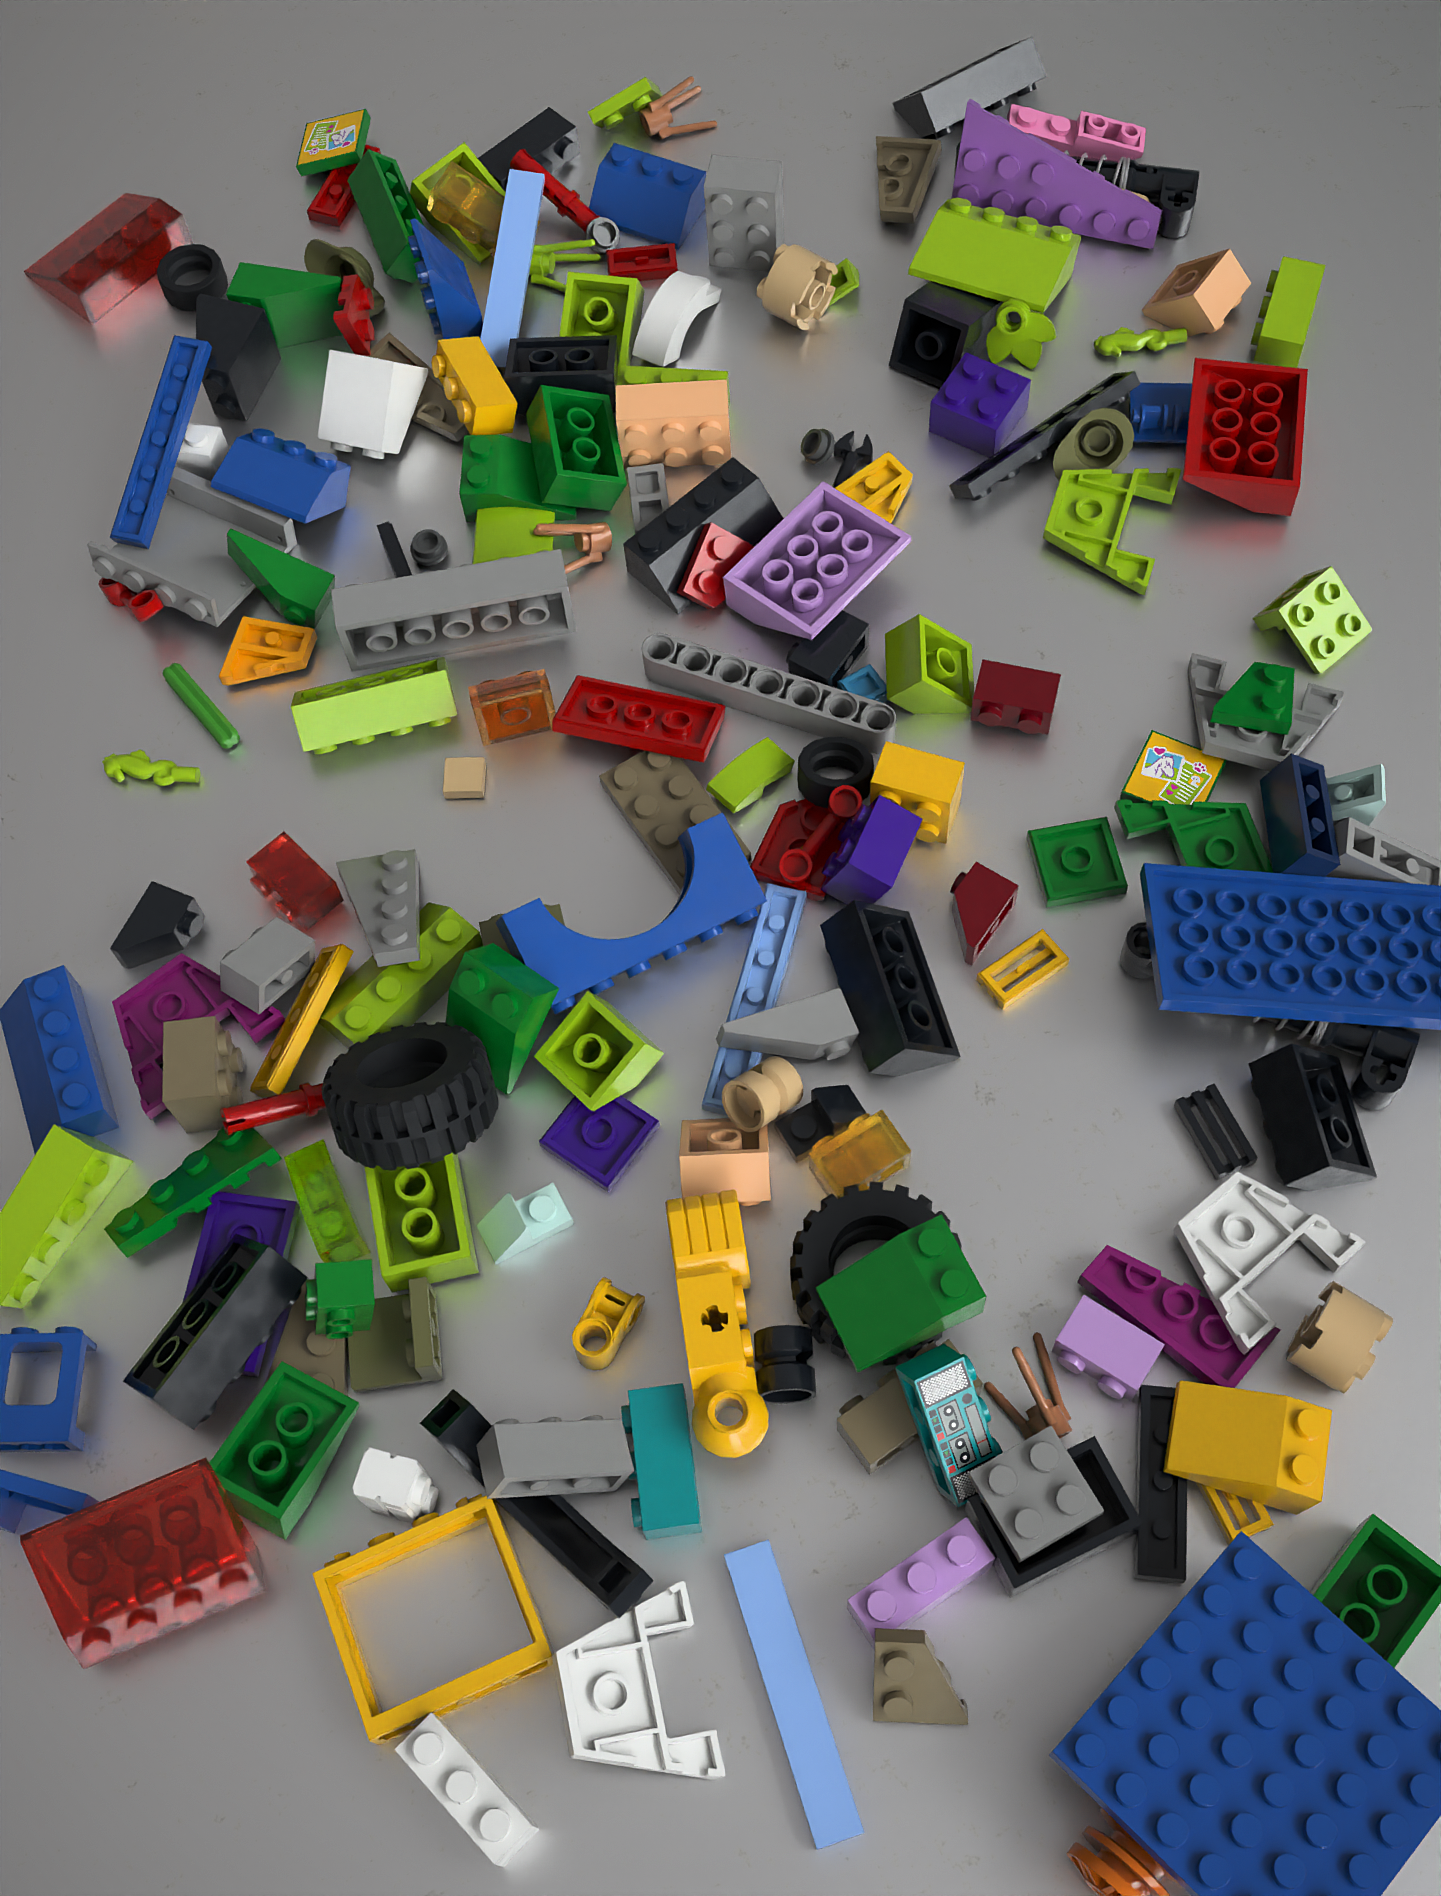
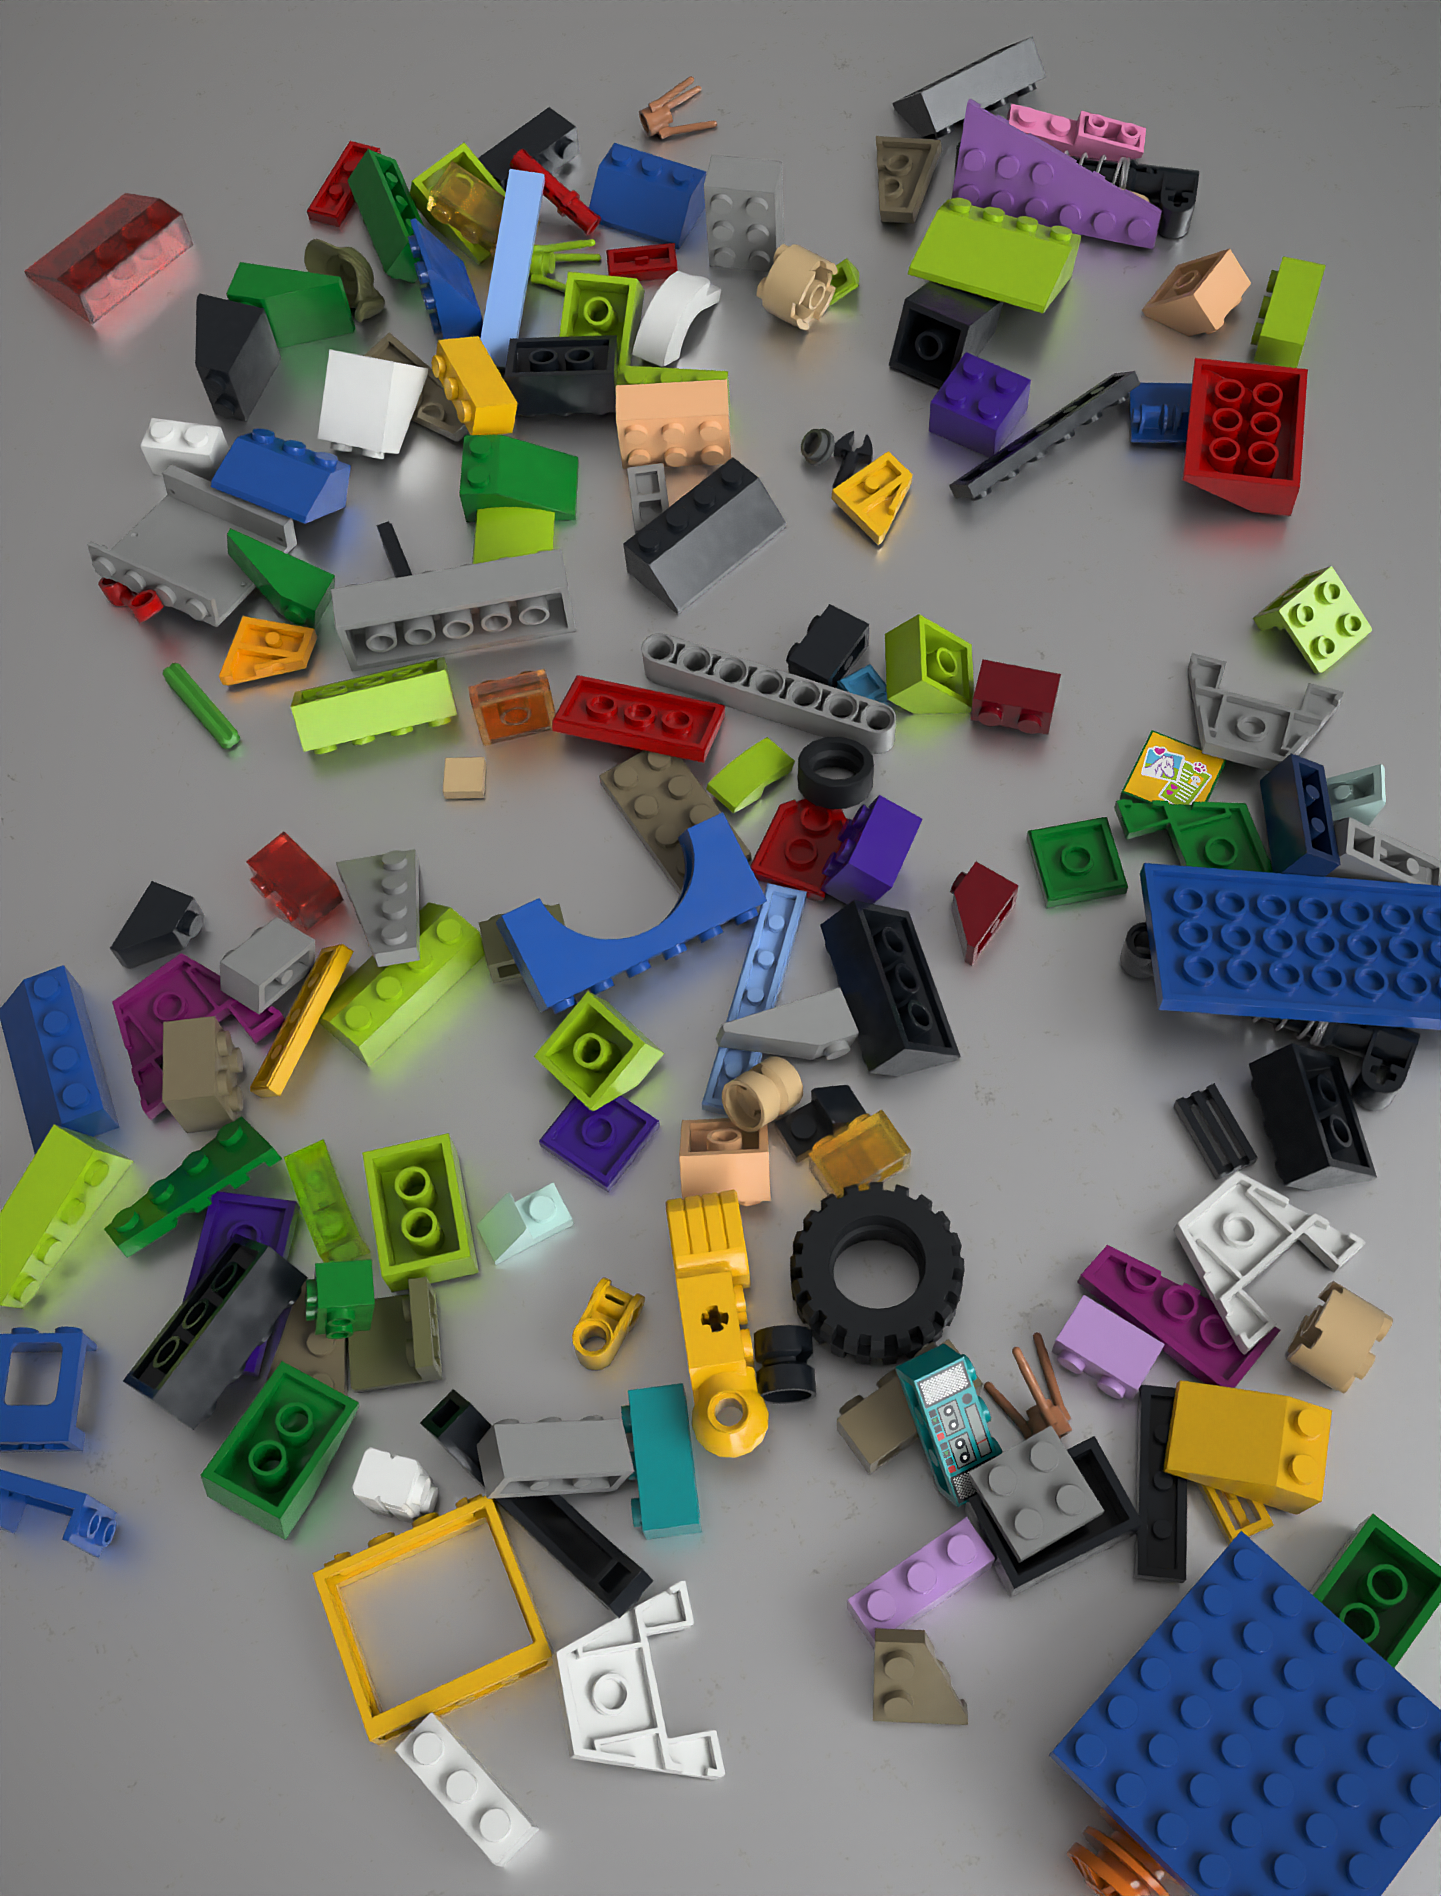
clear red slope [20,1458,266,1669] -> none
lime animal [102,749,200,786] -> none
blue tile [110,335,212,549] -> none
black tyre [157,244,228,311] -> none
red pin [220,1082,326,1135] -> none
tile [296,109,371,176] -> none
black tyre [321,1022,499,1170] -> none
red wing [333,274,375,356] -> none
dark grey plate [410,529,448,566] -> none
green slope [445,943,559,1095] -> none
green brick [526,385,627,511] -> none
nougat plant [533,522,612,574] -> none
plate [586,217,620,254] -> none
lime wing [588,77,663,129] -> none
red wing [677,522,755,610] -> none
lavender slope [723,481,911,640] -> none
light blue tile [724,1539,864,1850] -> none
red bar [779,785,862,884] -> none
green slope [816,1214,987,1373] -> none
yellow brick [870,741,965,844] -> none
yellow tile [976,929,1069,1010] -> none
lime plate [986,299,1056,369] -> none
lime wing [1043,468,1182,595] -> none
olive piece [1053,407,1134,482] -> none
lime animal [1094,327,1187,357] -> none
green wing [1210,662,1295,735] -> none

